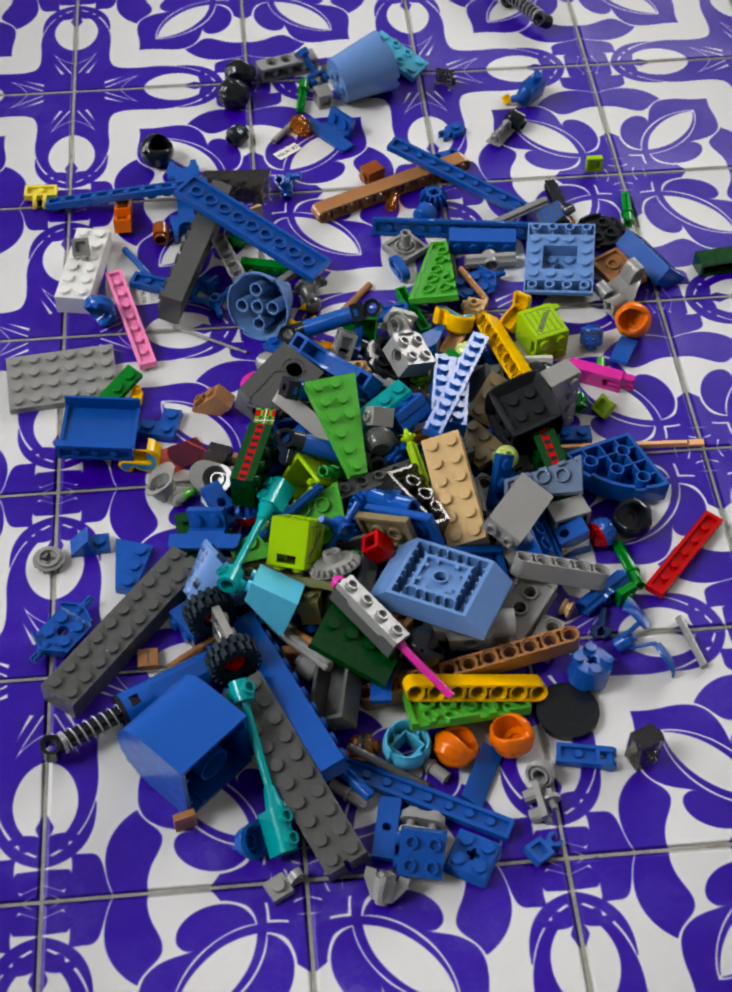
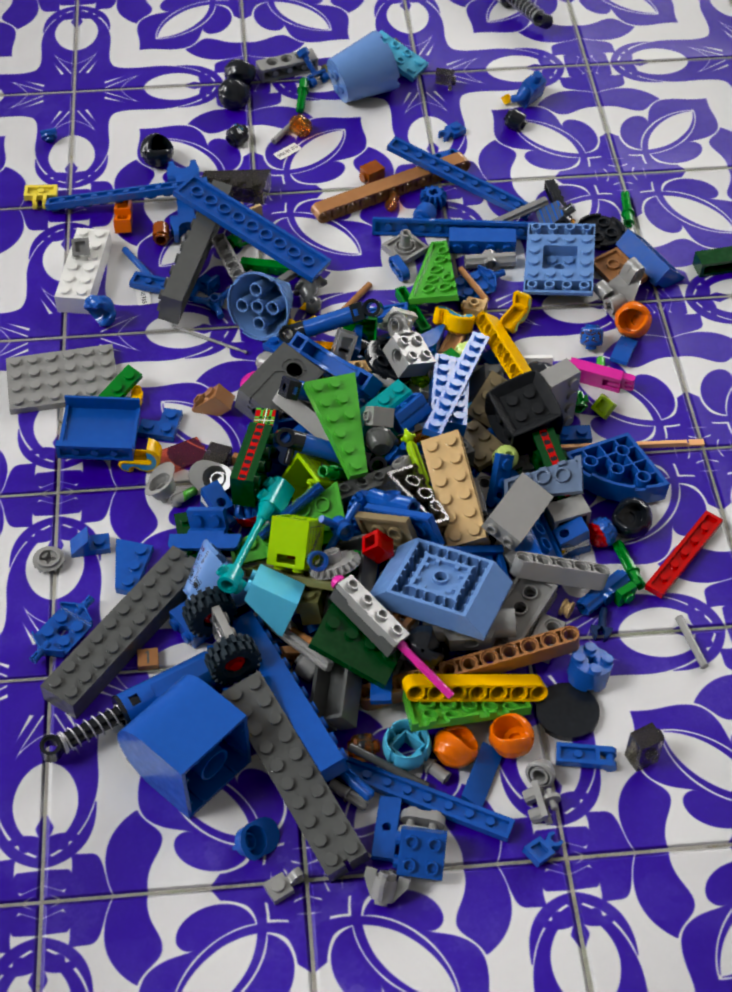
bright pink plate [105,269,157,370] -> none
medium nougat bar [167,634,216,668] -> none
medium nougat tile [172,808,198,833] -> none
teal bar [226,677,299,859] -> none
blue pin [274,172,302,198] -> none
blue plate [304,106,356,153] -> none
light grey brick [313,84,334,110] -> none
blue brick [443,829,502,888] -> none
light grey hinge [486,119,515,147] -> none
lime container [515,303,569,359] -> none
lime plate [585,155,603,172] -> none
blue plant [612,598,675,678] -> none
none -> blue plate [40,128,57,143]
none -> blue piece [307,551,329,572]
none -> light grey piece [392,455,412,474]

